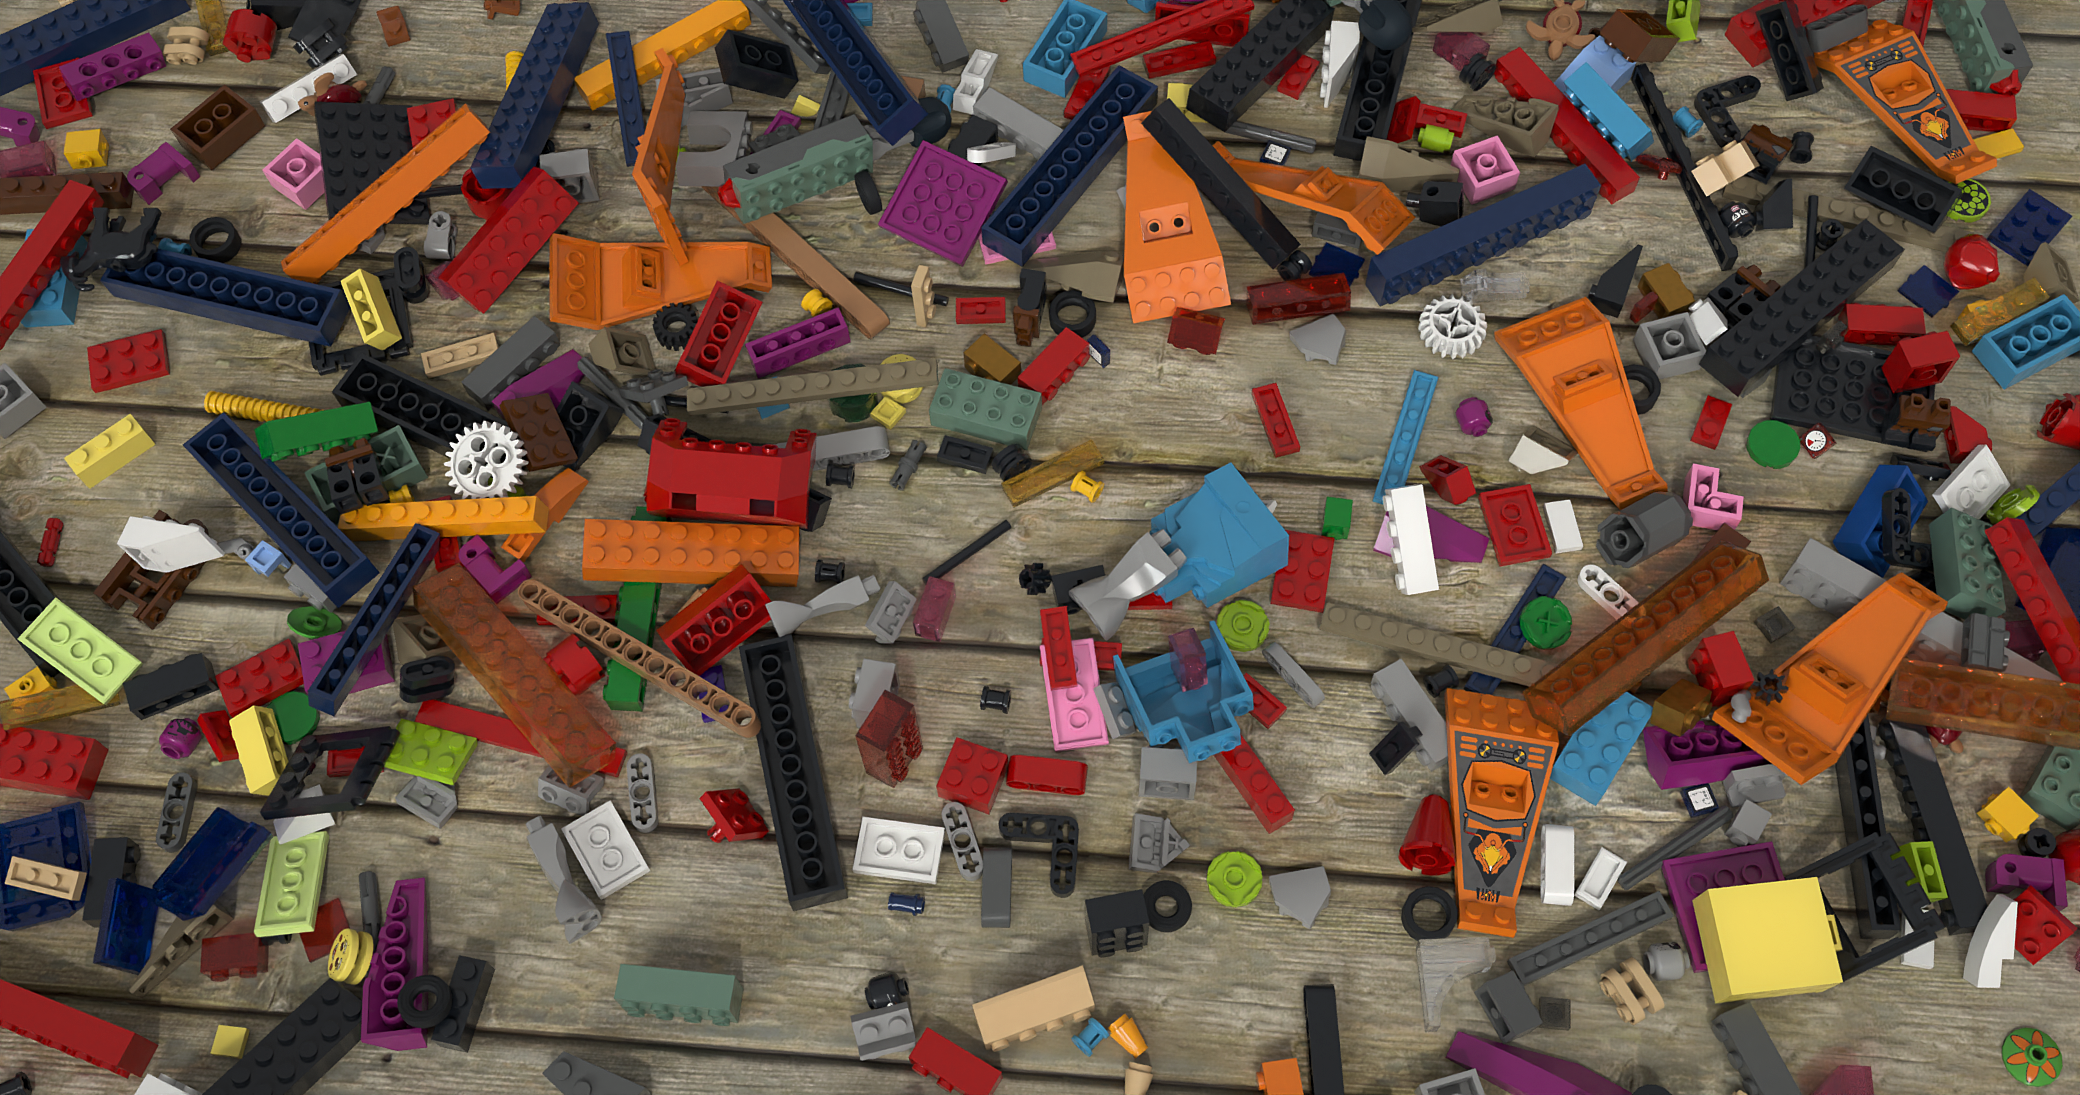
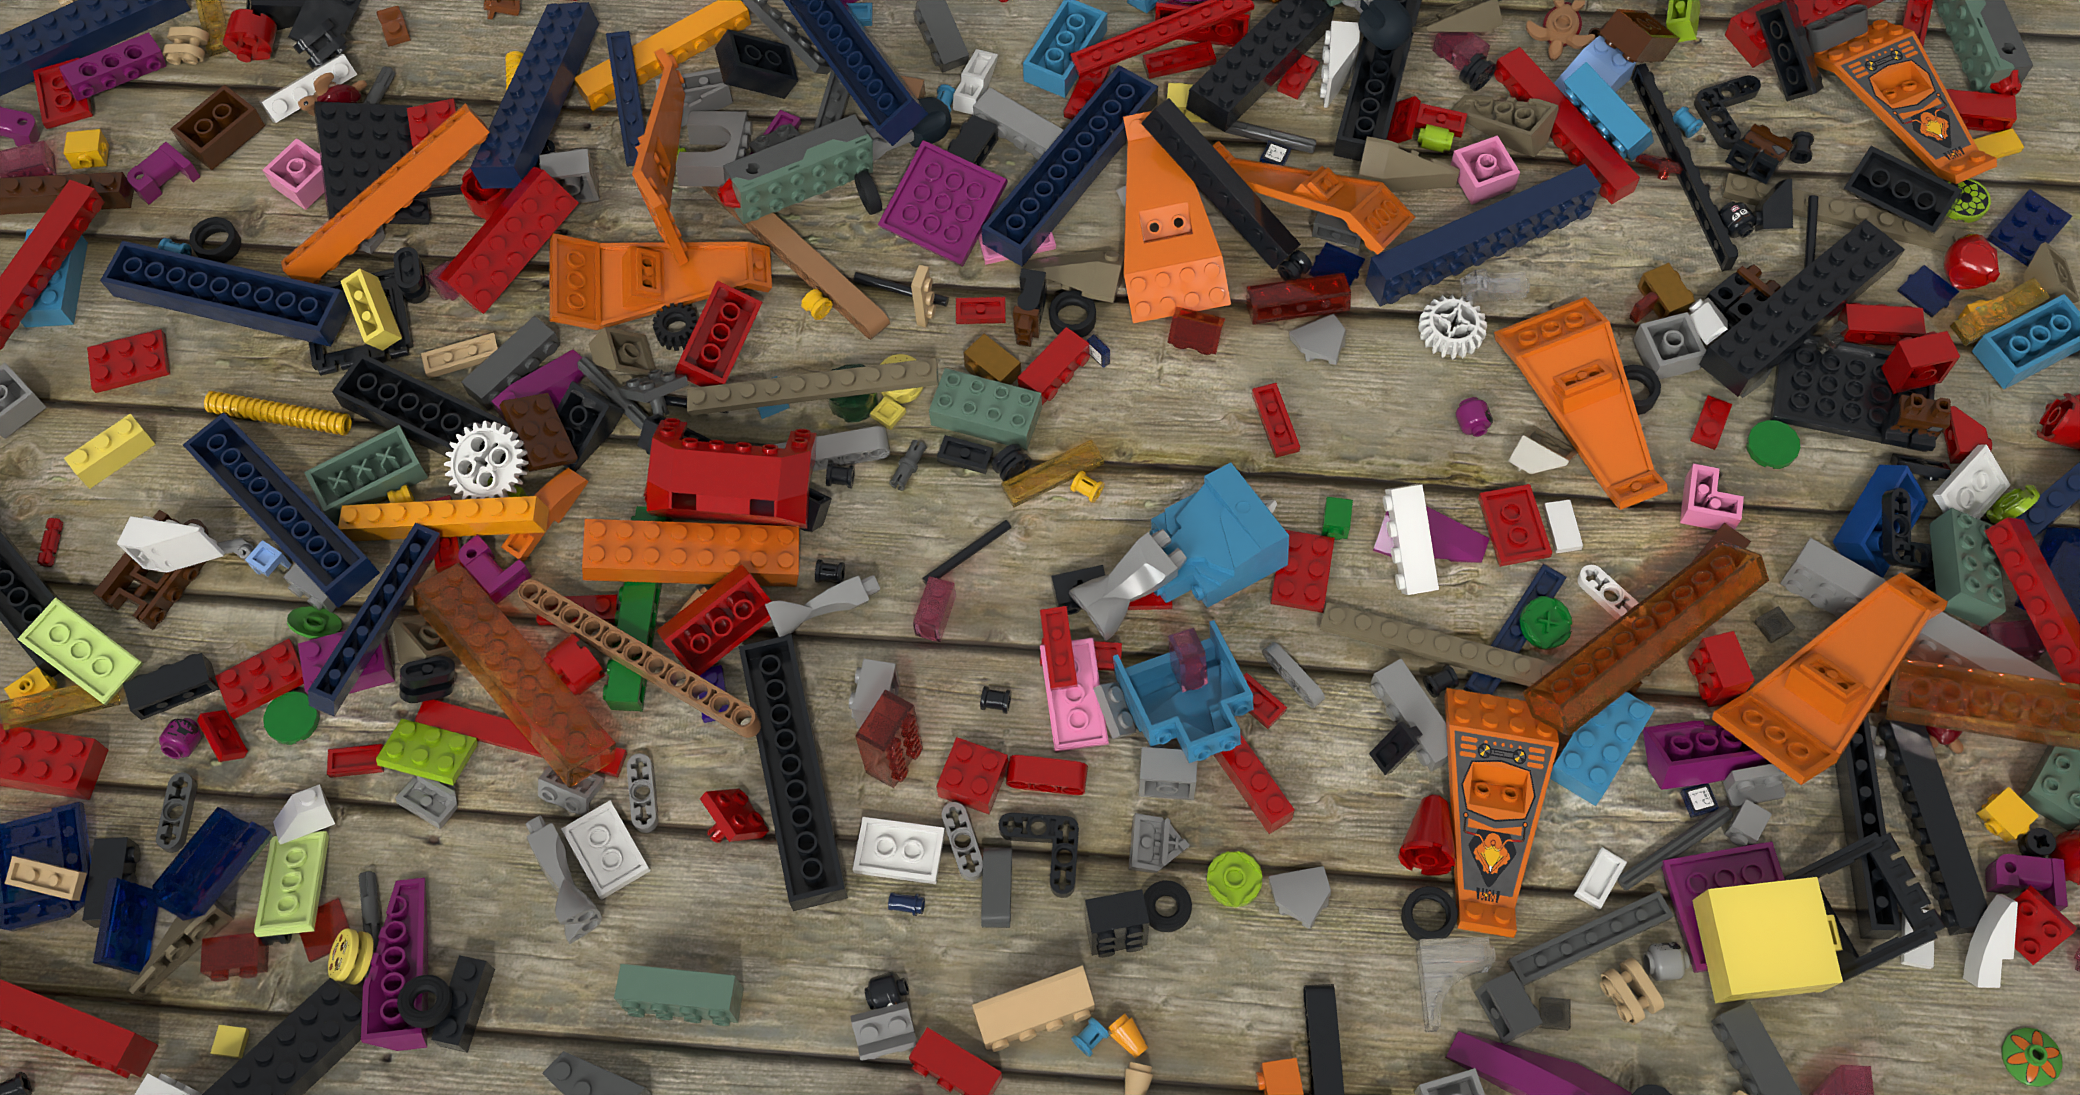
black animal [60,208,162,292] -> none
light yellow brick [229,705,288,796] -> none
green brick [254,402,378,462] -> none
black hinge [260,726,400,820] -> none
black hips [324,438,390,514] -> none
light grey piece [424,211,458,259] -> none
magenta brick [745,308,851,379] -> none
light yellow tile [791,95,820,117] -> none
light grey bracket [865,581,917,643] -> none
white beam [967,142,1016,163] -> none
black gear [1019,563,1051,595] -> none
lime tile [1216,600,1270,652] -> none
dark azure tile [1372,370,1439,504] -> none
black torso [1406,181,1464,227] -> none
red slope [1419,455,1476,505] -> none
white beam [1540,824,1574,906] -> none
black slope [1588,244,1643,318] -> none
dark grey brick [1596,491,1693,568] -> none
pearl gold brick [1650,678,1712,737] -> none
tan brick [1691,140,1760,196] -> none
light grey arm [1731,689,1752,723] -> none
black gear [1751,669,1788,706] -> none
tile [1799,423,1837,459] -> none
black bush [1816,219,1844,251] -> none
lime brick [1891,841,1948,903] -> none
dark grey brick [1960,613,2010,680] -> none

